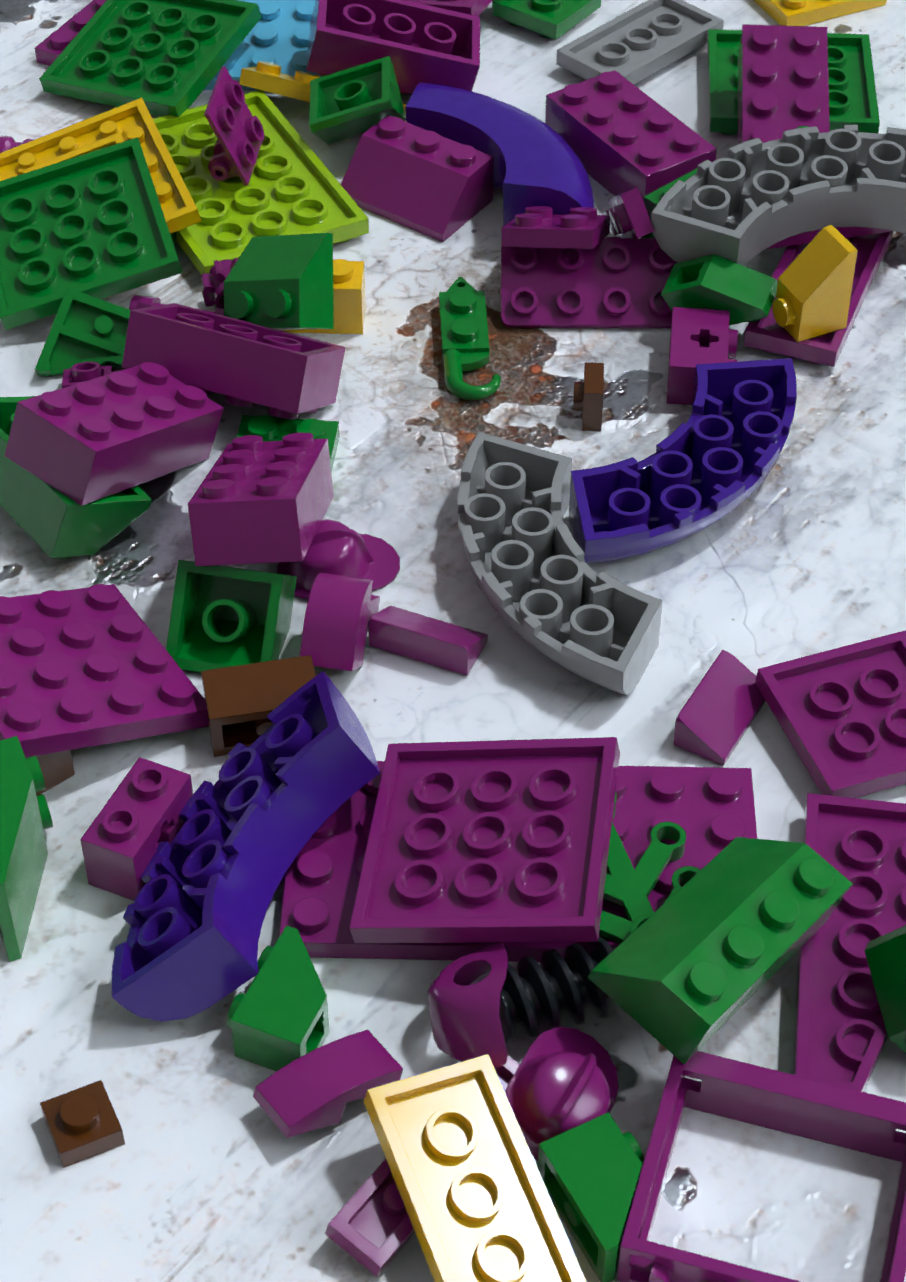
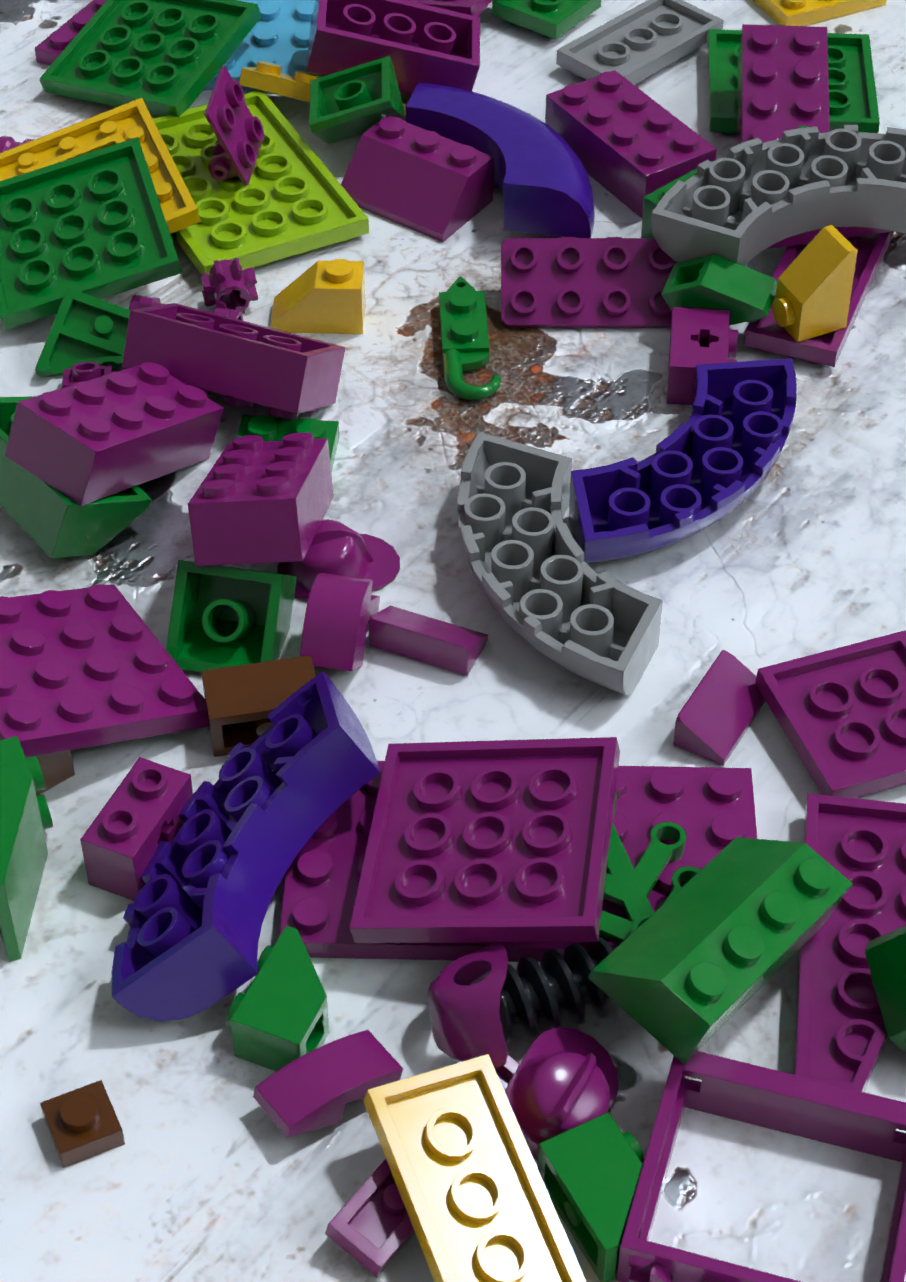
green slope [224,233,334,330] -> none
magenta plate [501,206,610,249] -> none
reddish brown plate [573,362,604,431] -> none
magenta plate [604,187,655,239] -> none

